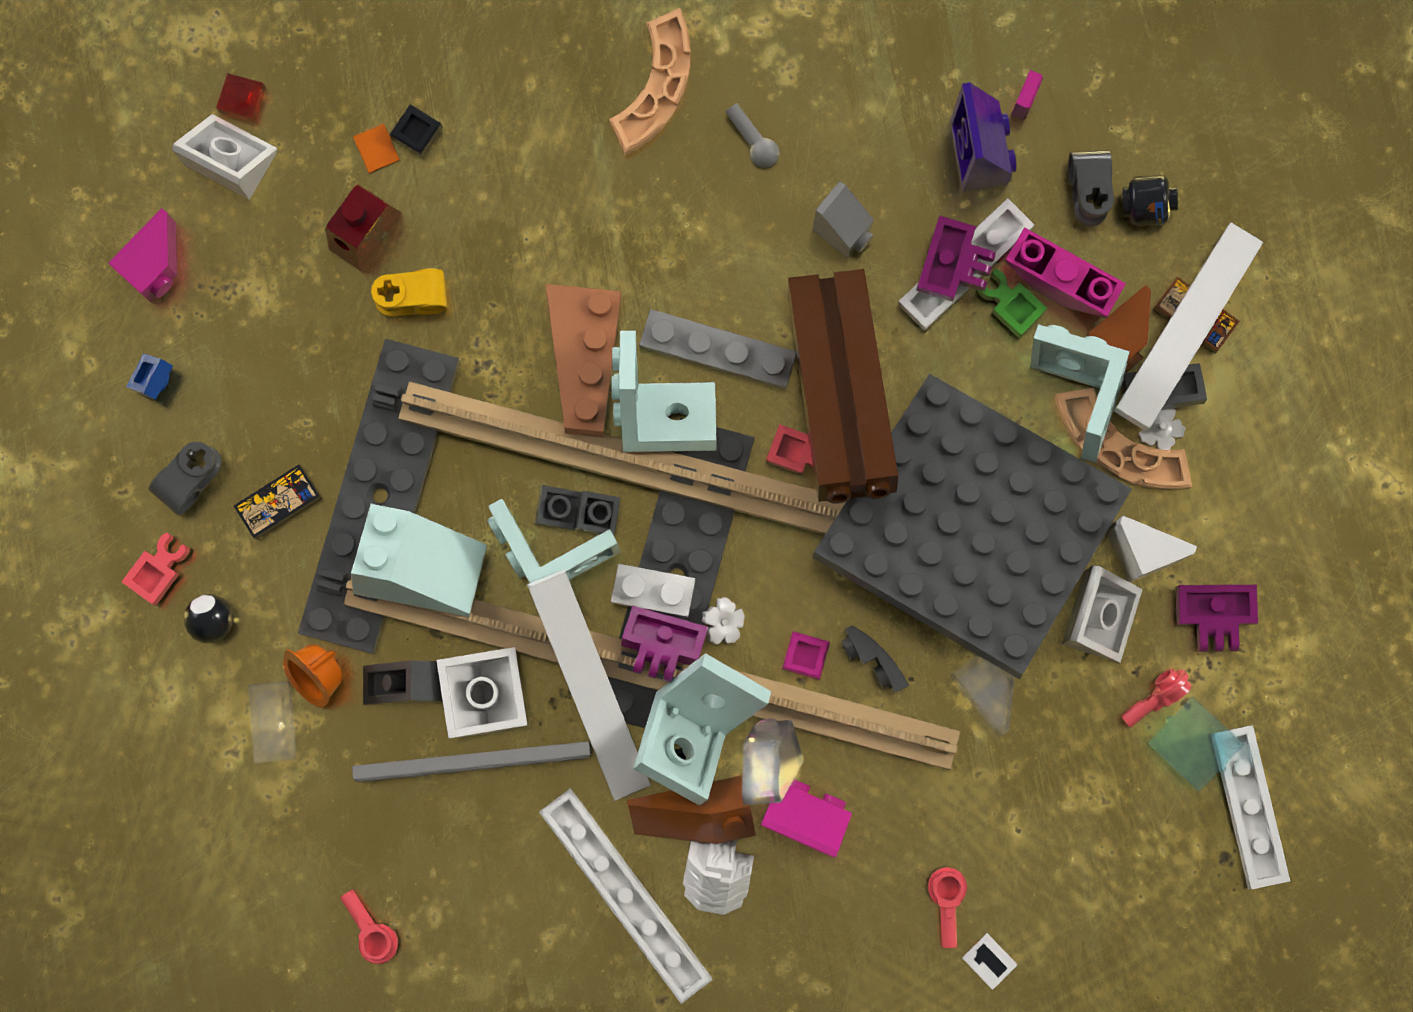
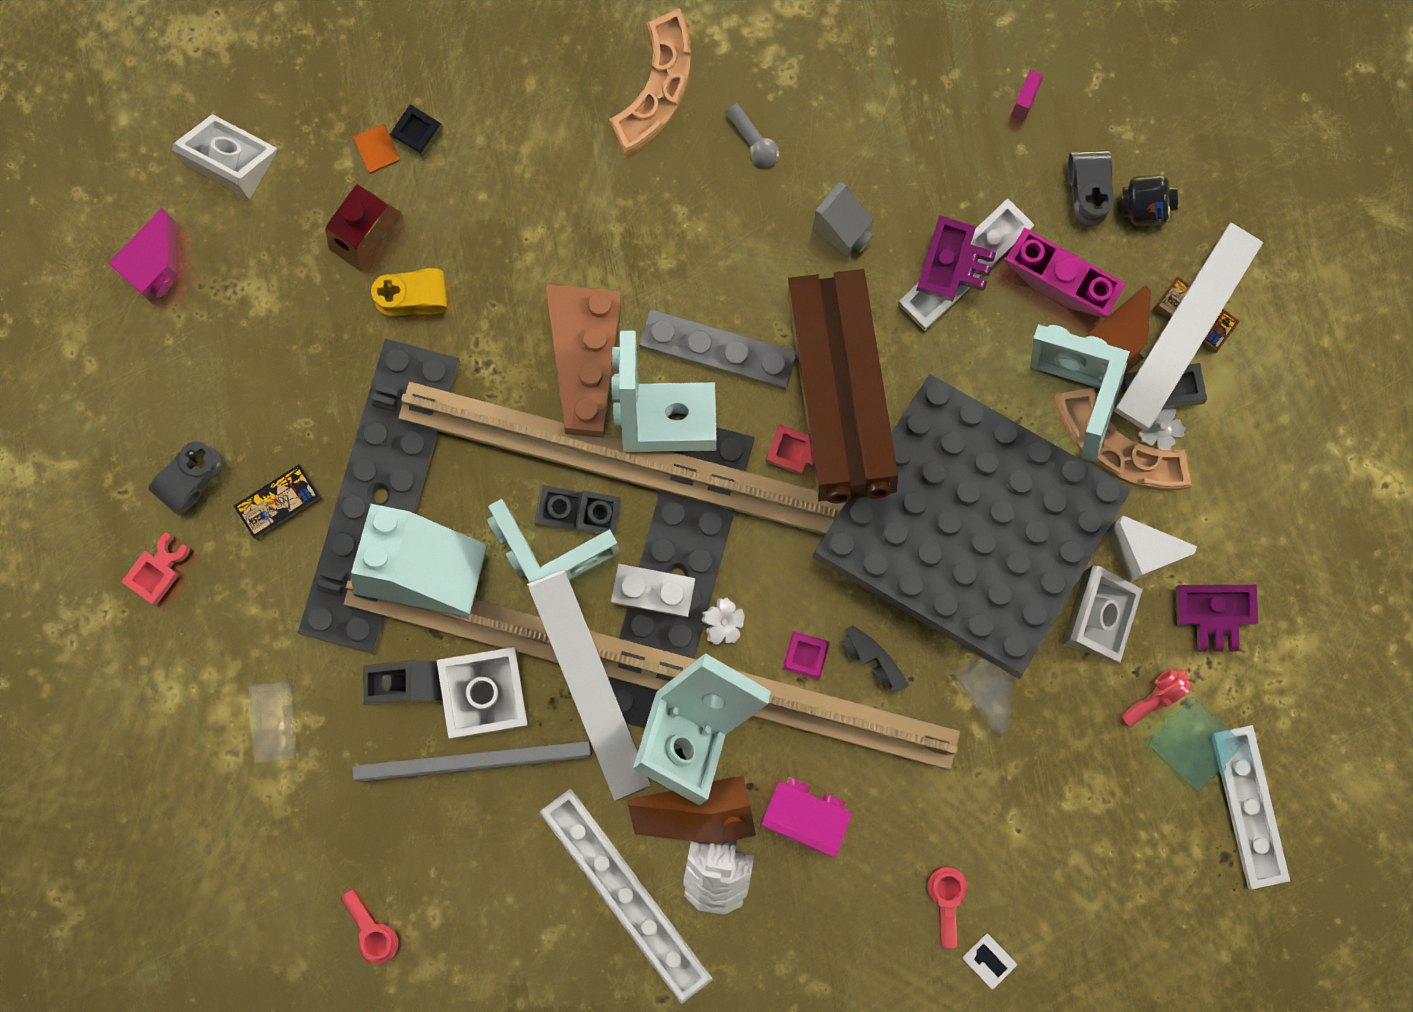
blue plate [126,353,173,400] -> none
black piece [184,594,233,643] -> none
clear red plate [216,73,266,122] -> none
orange piece [283,644,342,707] -> none
magenta hinge [621,605,708,683] -> none
clear slope [742,718,804,805] -> none
dark purple slope [950,82,1016,192] -> none
bright green plate [977,269,1048,338] -> none

